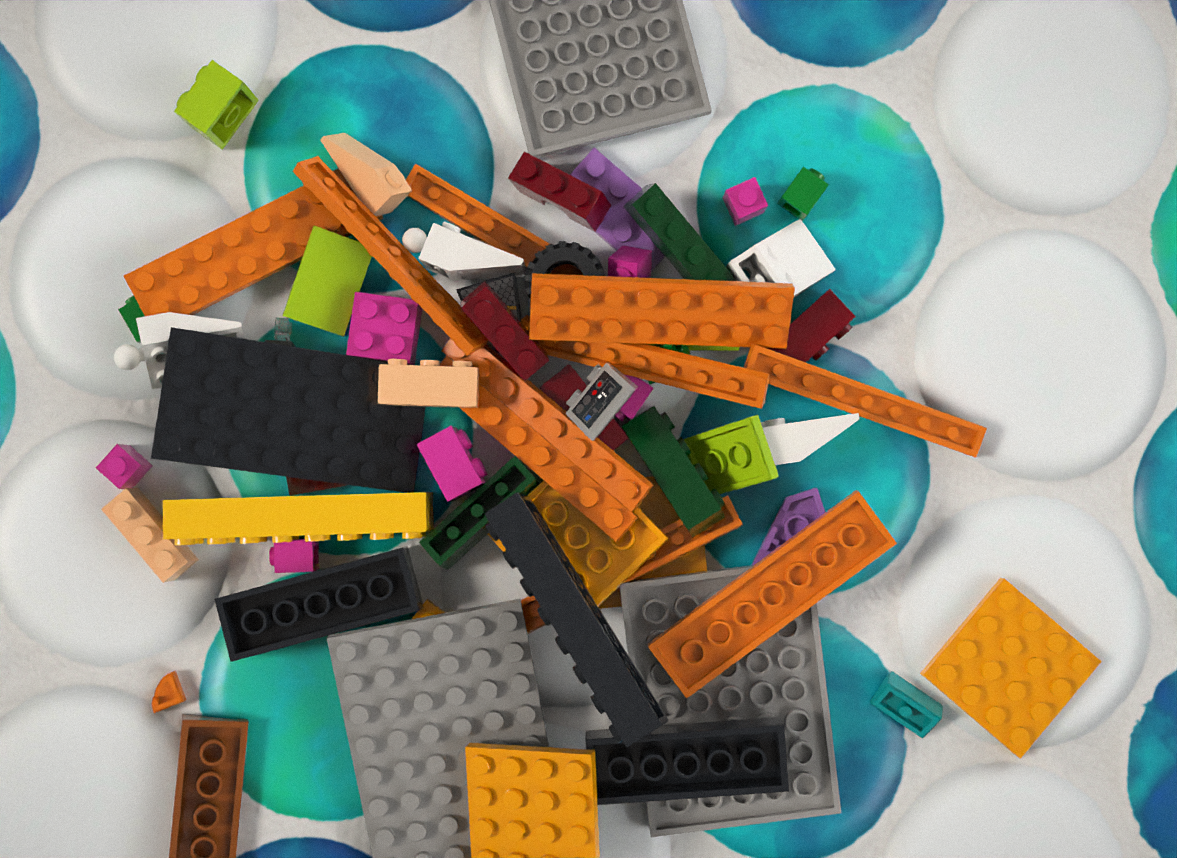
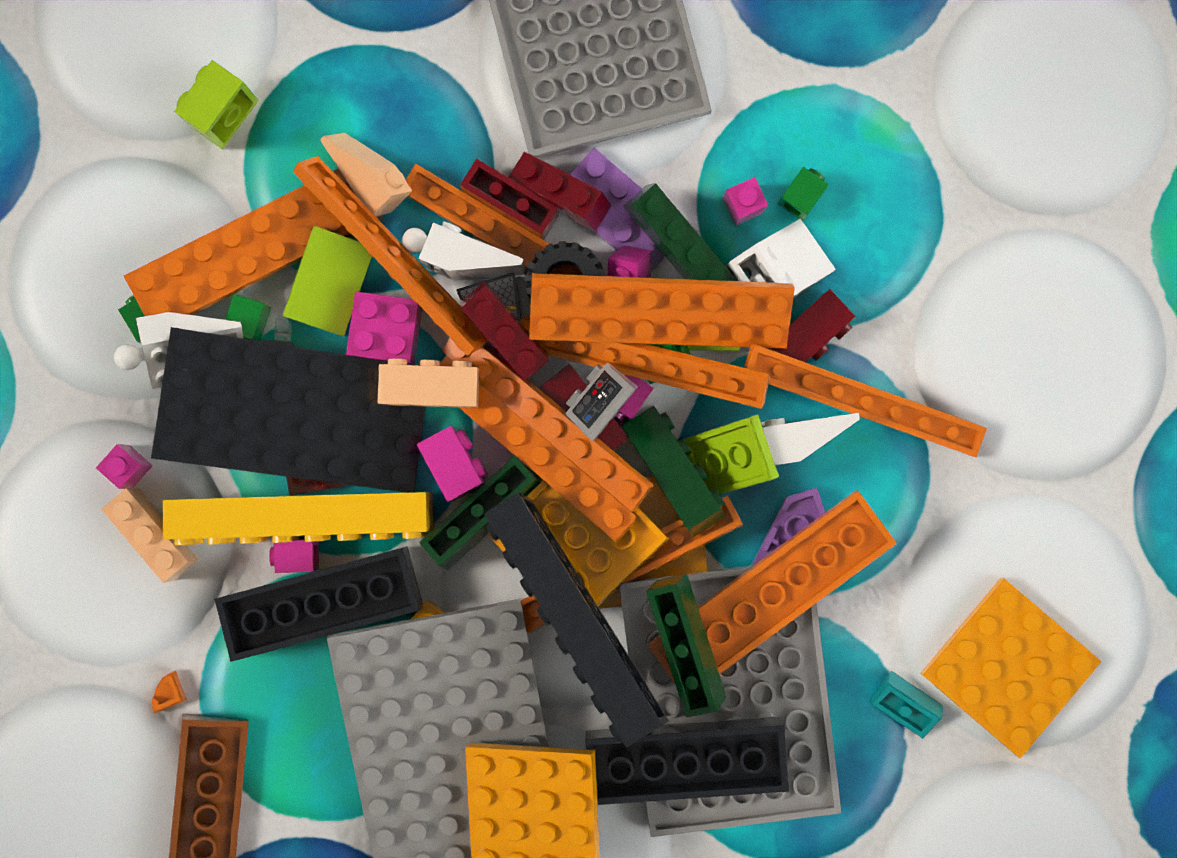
none -> green brick [225,294,271,341]
none -> dark red brick [460,158,559,240]
none -> dark green brick [646,573,726,718]

